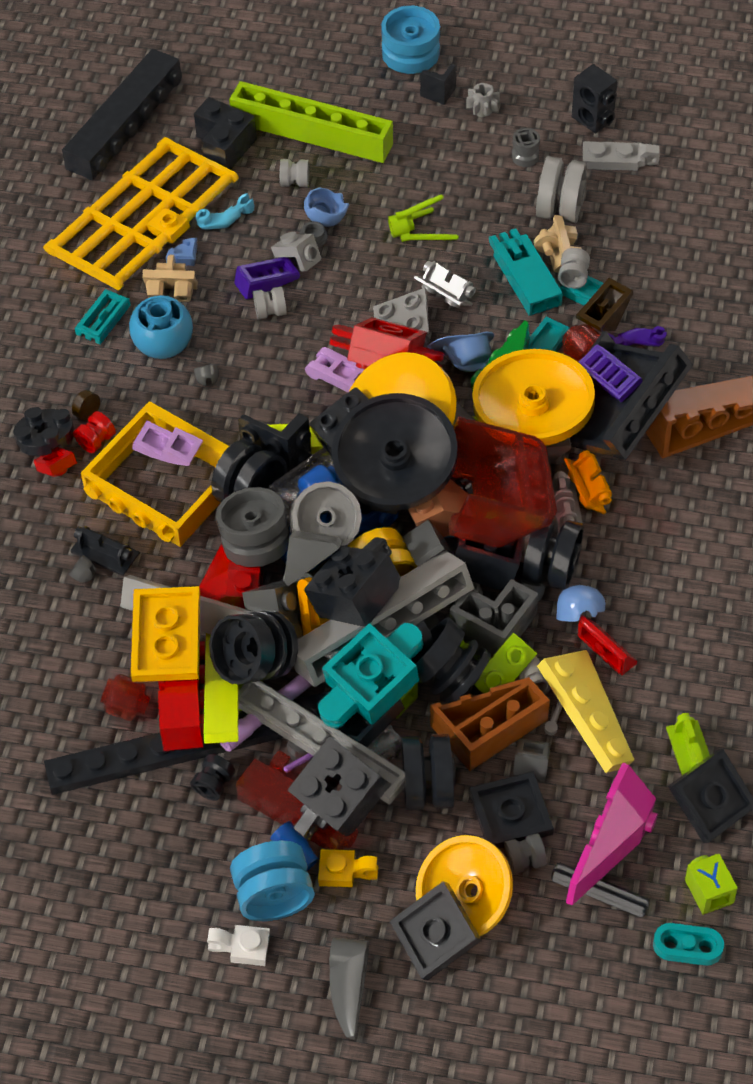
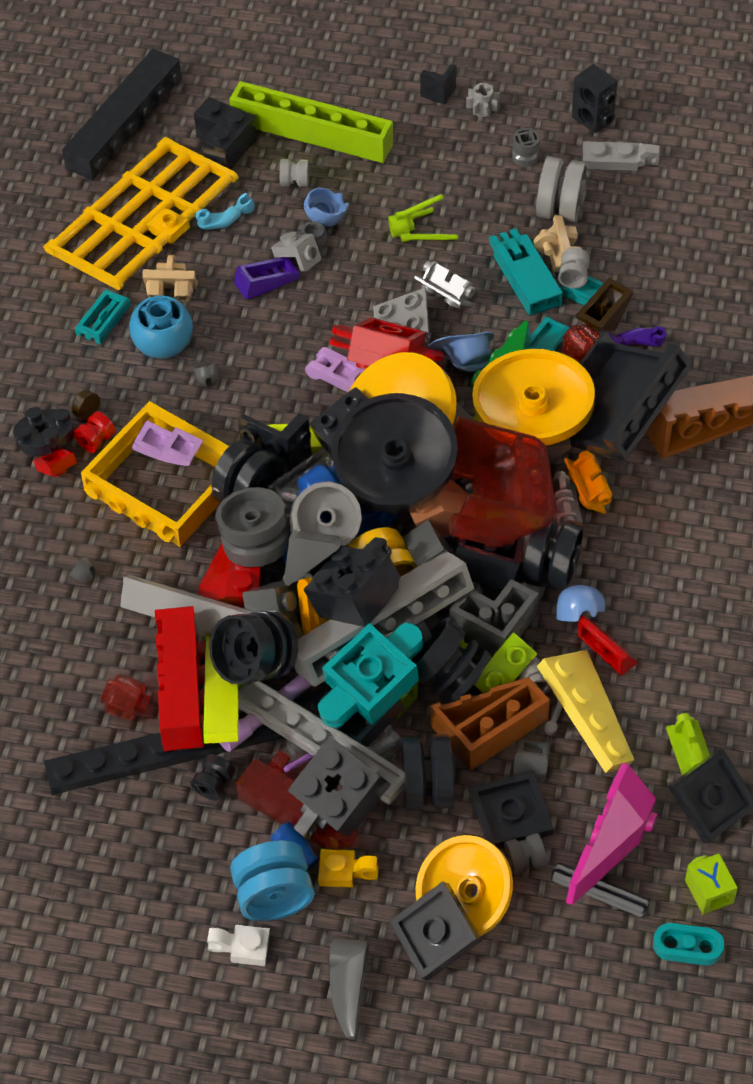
black hinge [70,526,140,576] -> none
yellow plate [131,586,200,682] -> none
medium blue tile [166,238,198,266] -> none
light grey wheel [253,286,287,320] -> none
dark azure wheel [381,5,440,74] -> none
dark purple slope [578,344,643,402] -> none

